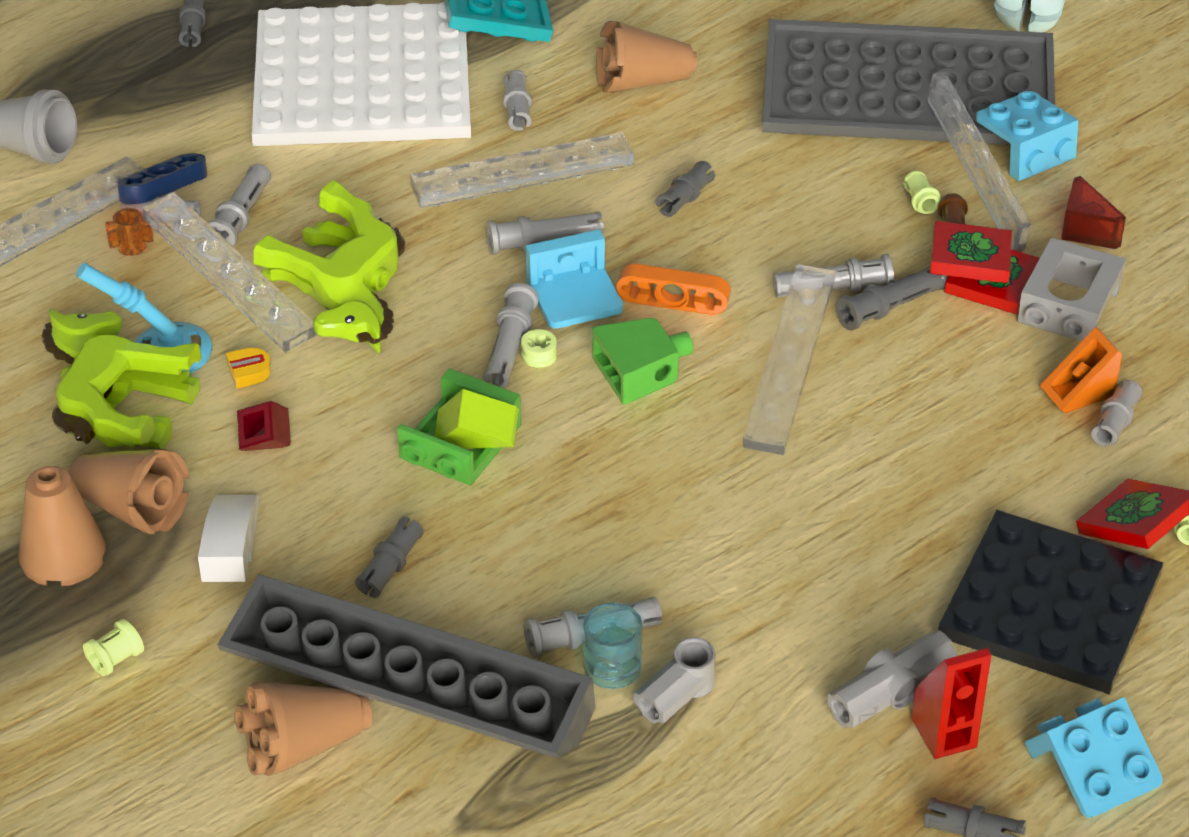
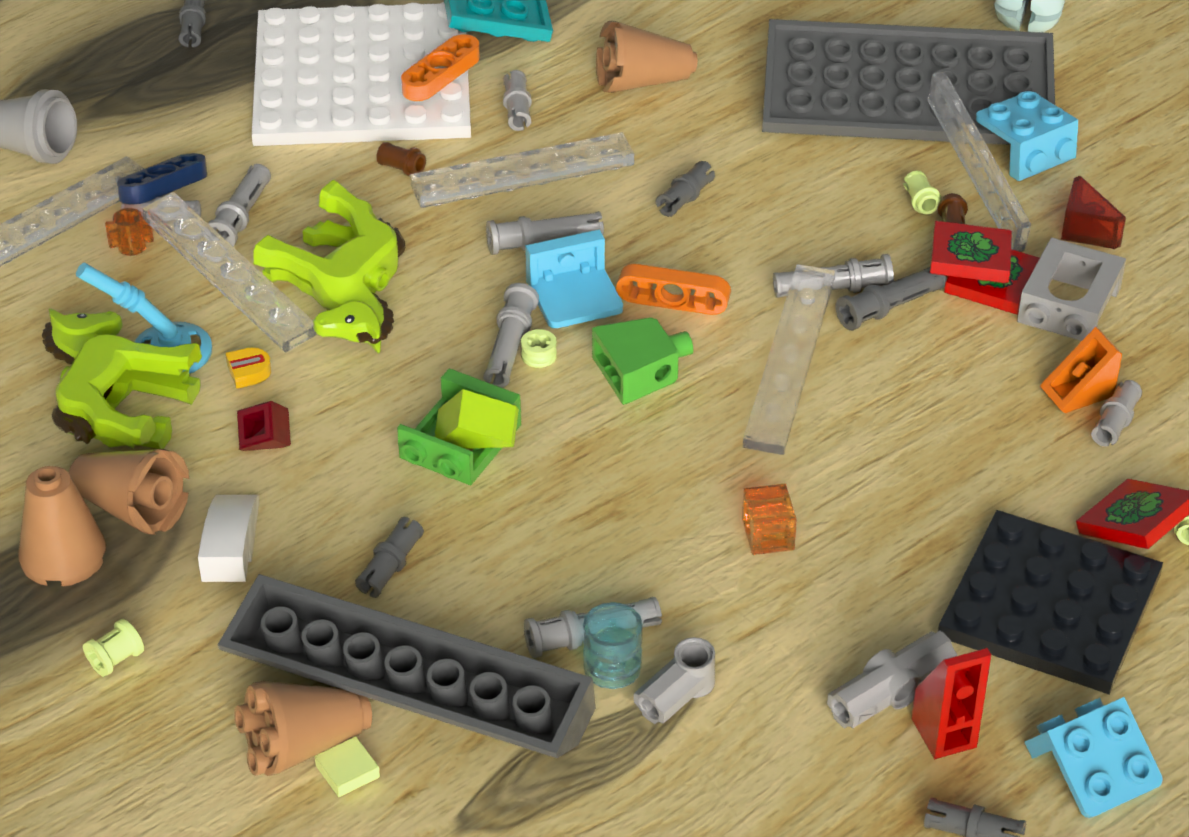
none -> yellowish green tile [315,736,380,797]
none -> reddish brown pin [377,142,426,177]
none -> orange beam [401,34,480,101]
none -> clear orange brick [742,484,797,555]

